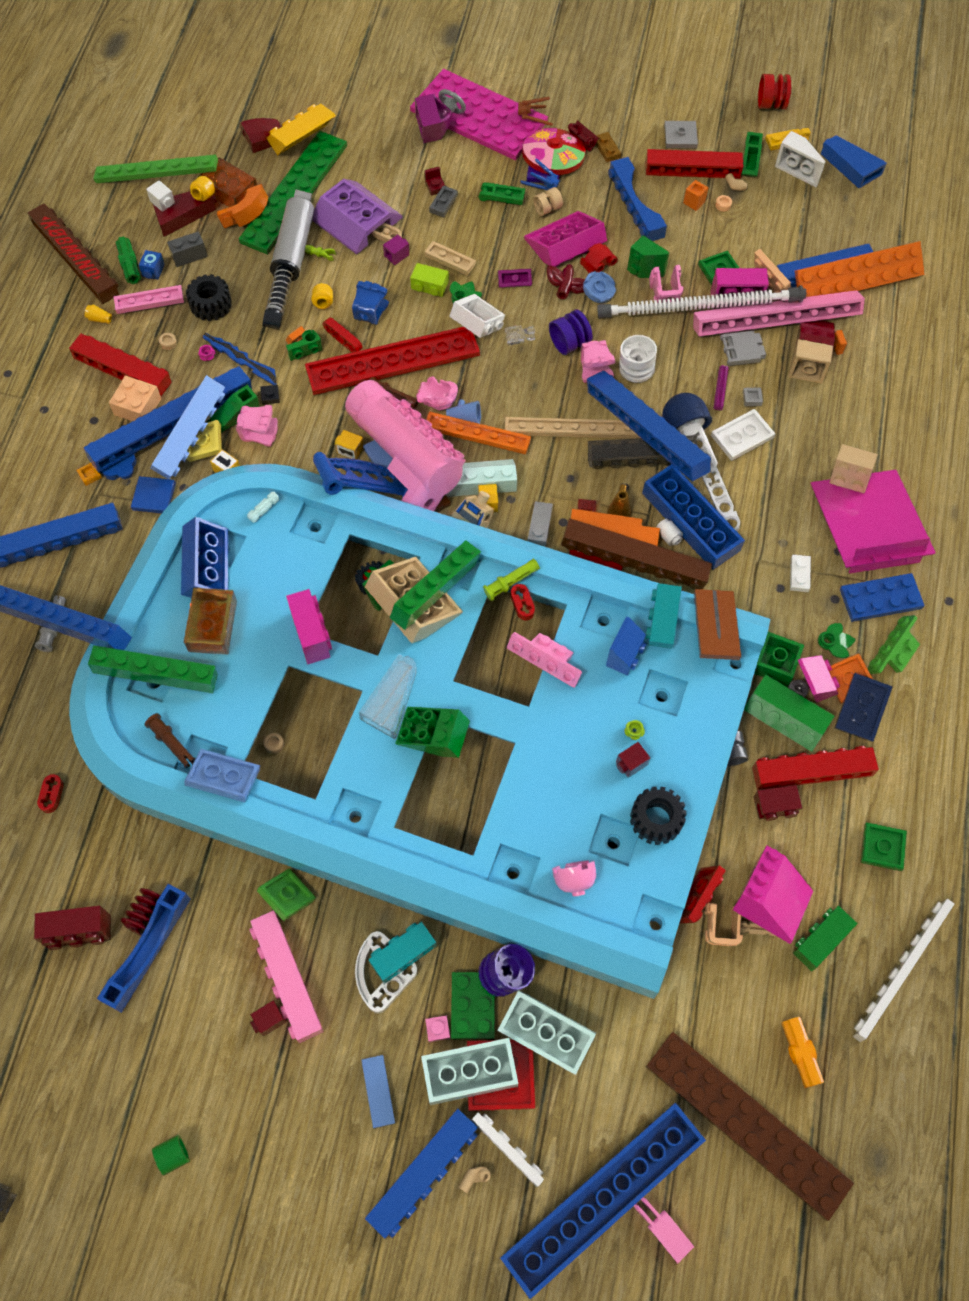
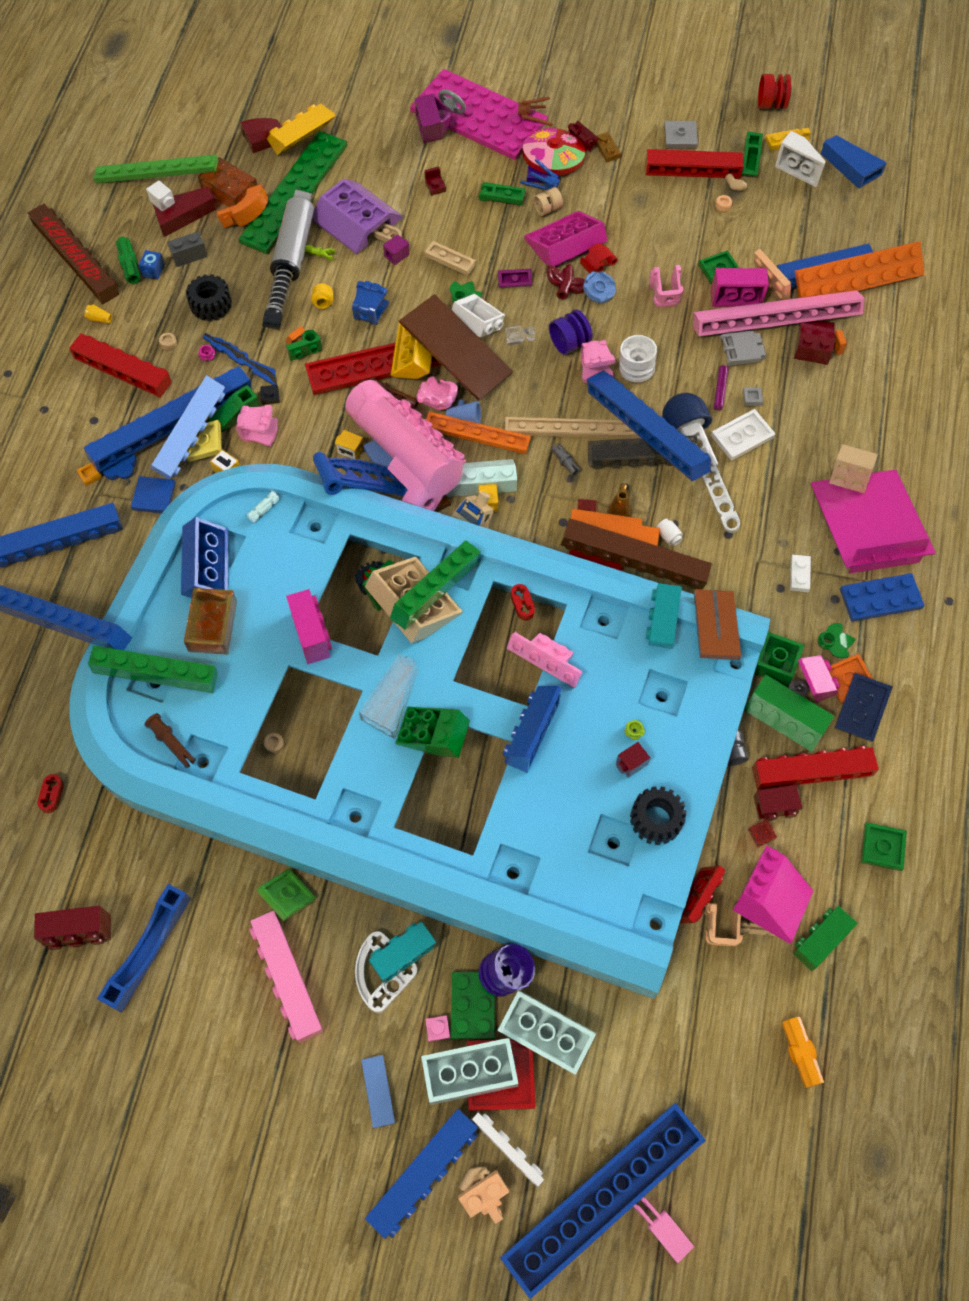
light grey pin [35,595,66,652] -> none
light nougat brick [109,376,161,421] -> none
bright pink plate [114,285,184,314] -> none
dark red piece [120,888,161,936] -> none
green piece [152,1134,190,1176] -> none
medium blue tile [184,749,260,802] -> none
yellow head [190,176,215,202] -> none
dark red brick [250,1000,287,1037] -> none
red beam [322,317,363,352] -> none
lime brick [410,263,449,297] -> none
dark grey plate [429,185,458,218] -> none
lime pin [482,558,540,601] -> none
light grey slope [528,501,553,547] -> none
bright pink cylinder [552,860,596,896] -> none
white hose [597,285,806,319] -> none
blue slope [606,616,647,676] -> none
blue arch [608,157,667,241] -> none
green slope [627,235,670,278] -> none
blue brick [642,464,745,570] -> none
reddish brown plate [646,1032,854,1221] -> none
orange panel [683,180,709,211] -> none
tan brick [788,339,833,384] -> none
white plate [853,899,954,1042] -> none
bright green bracket [867,615,920,674] -> none
none -> yellow slope [391,323,432,379]
none -> reddish brown piece [399,294,513,401]
none -> light nougat hinge [458,1170,509,1224]
none -> blue slope [503,686,562,773]
none -> flat silver pin [551,443,581,477]
none -> clear red plate [748,820,777,847]

